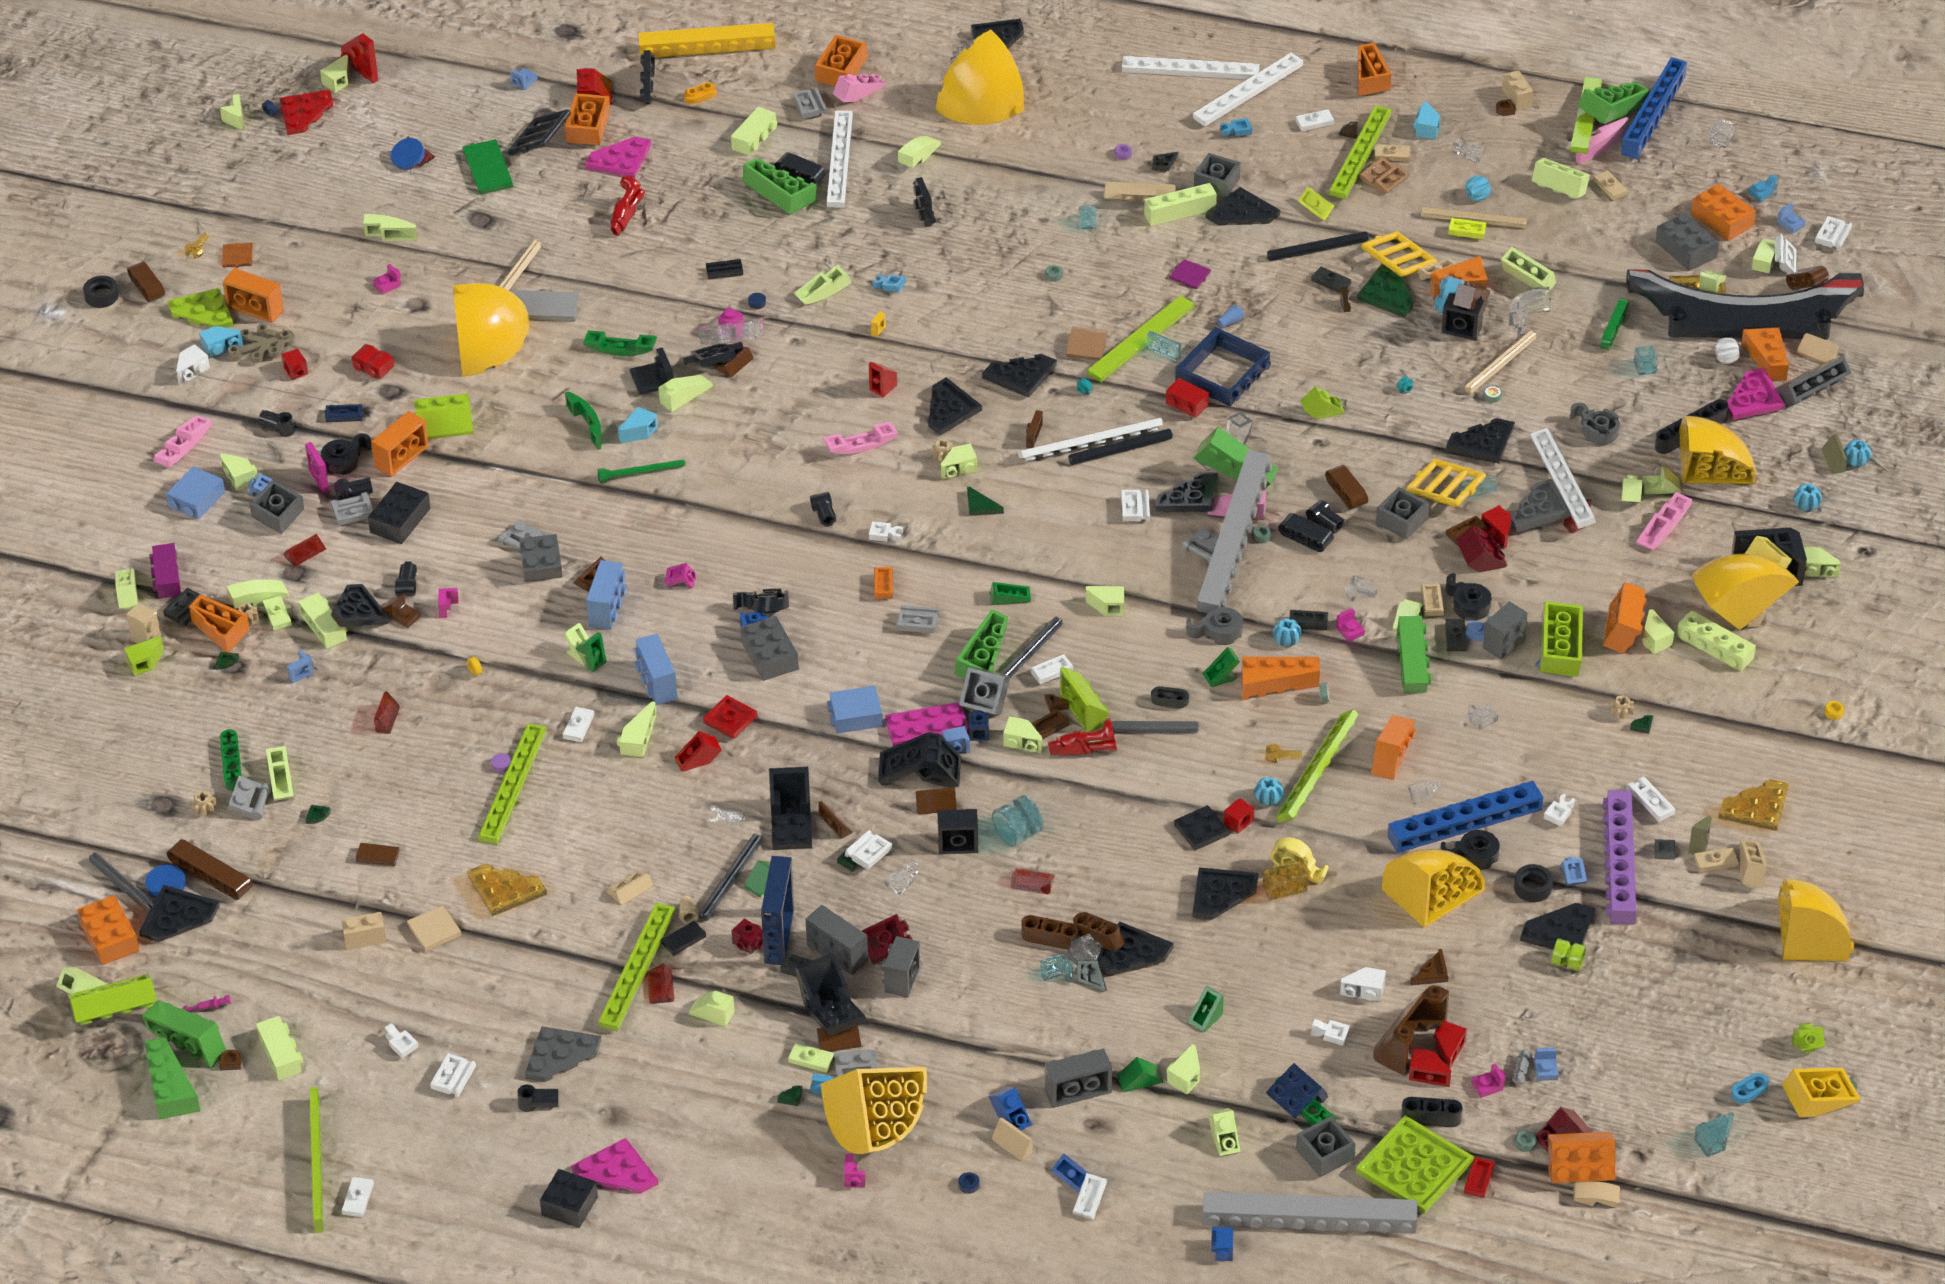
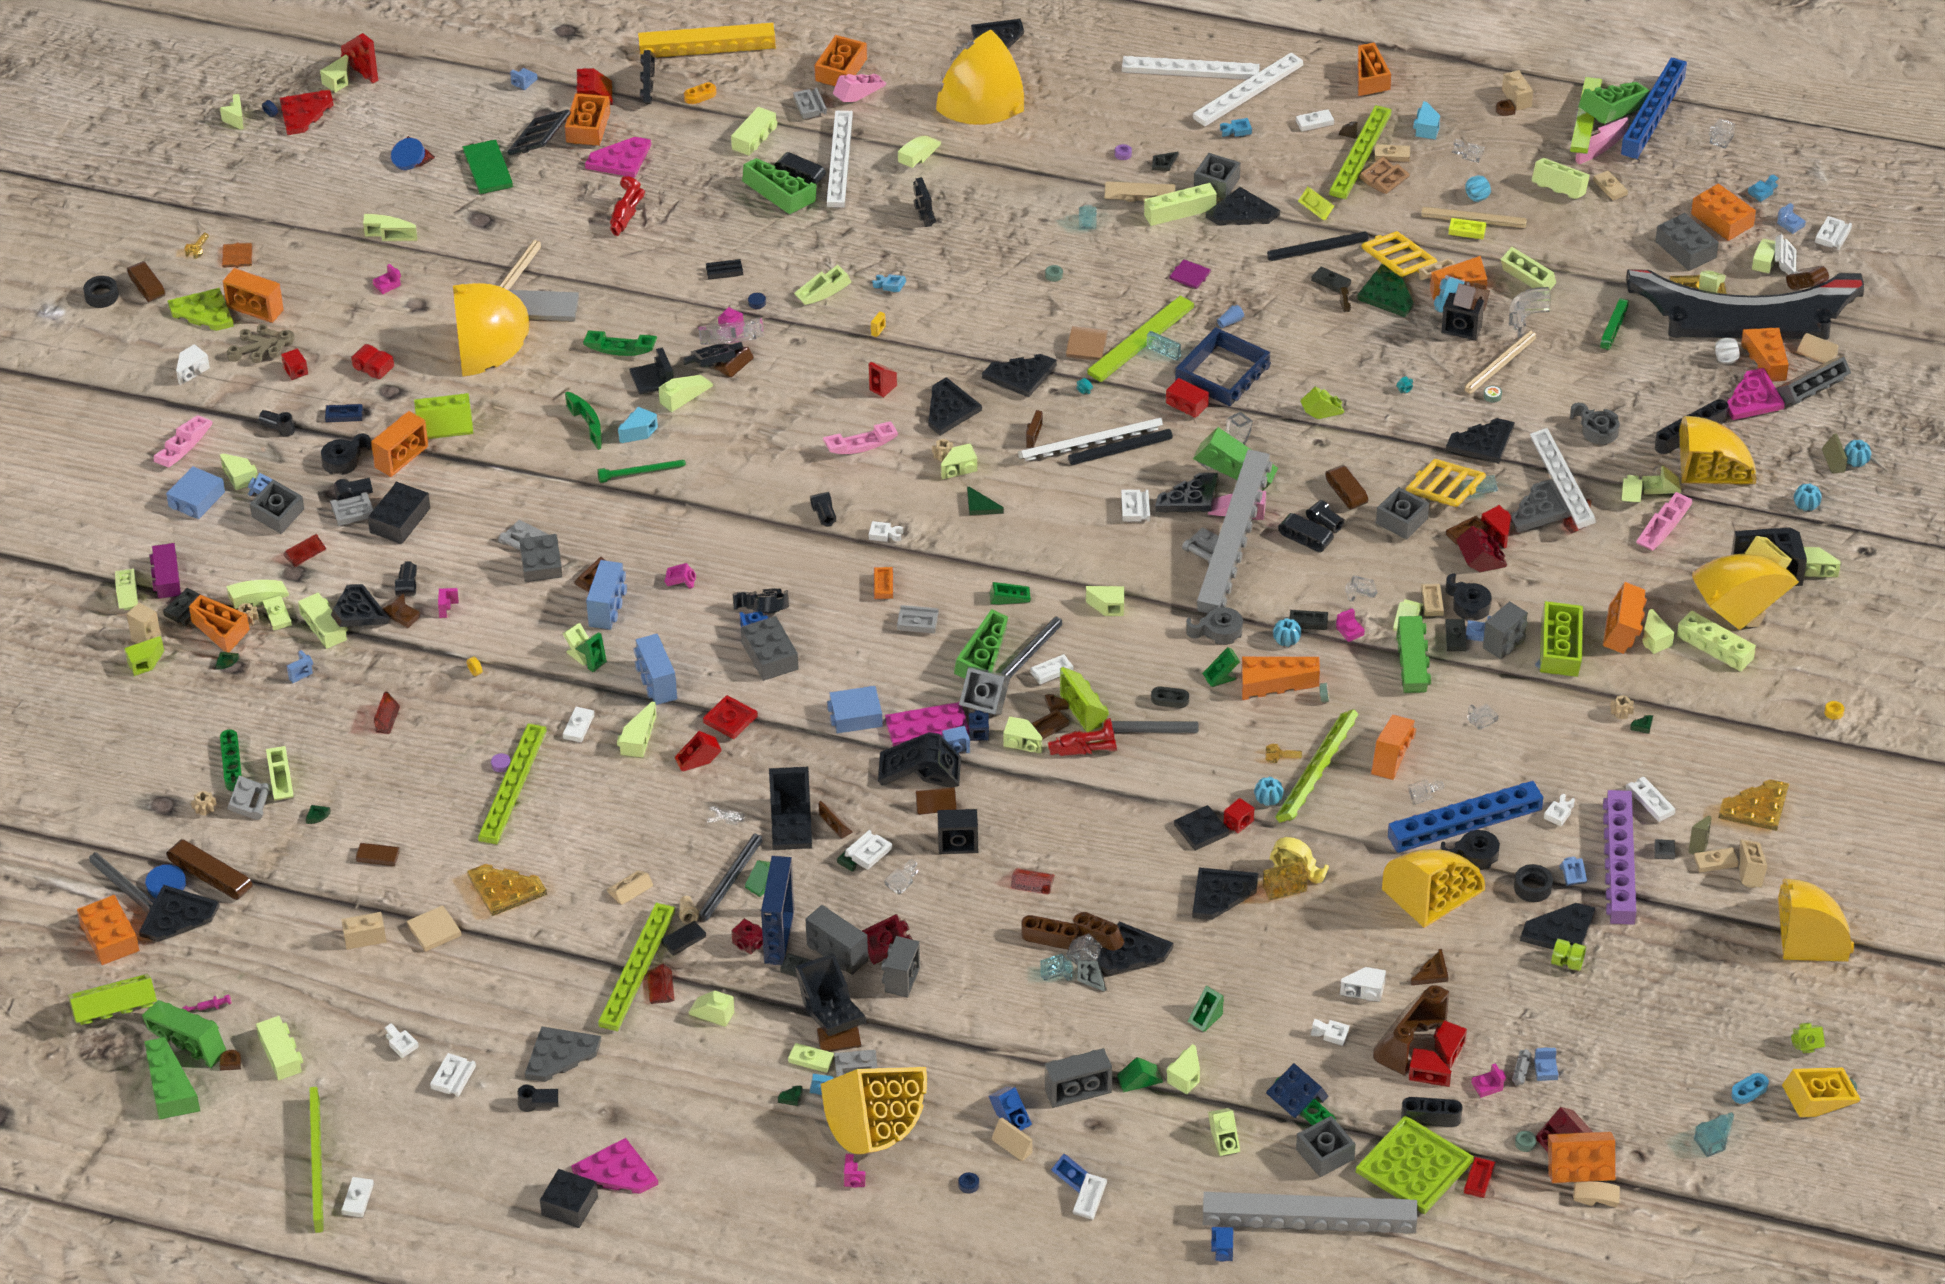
yellowish green slope [56,968,107,994] -> none
medium azure slope [199,326,243,358] -> none
dark pink tile [305,442,329,493] -> none
clear light blue wheel [992,795,1044,847] -> none
sand green tile [1252,525,1271,543] -> none
clear light blue brick [1633,345,1658,375] -> none

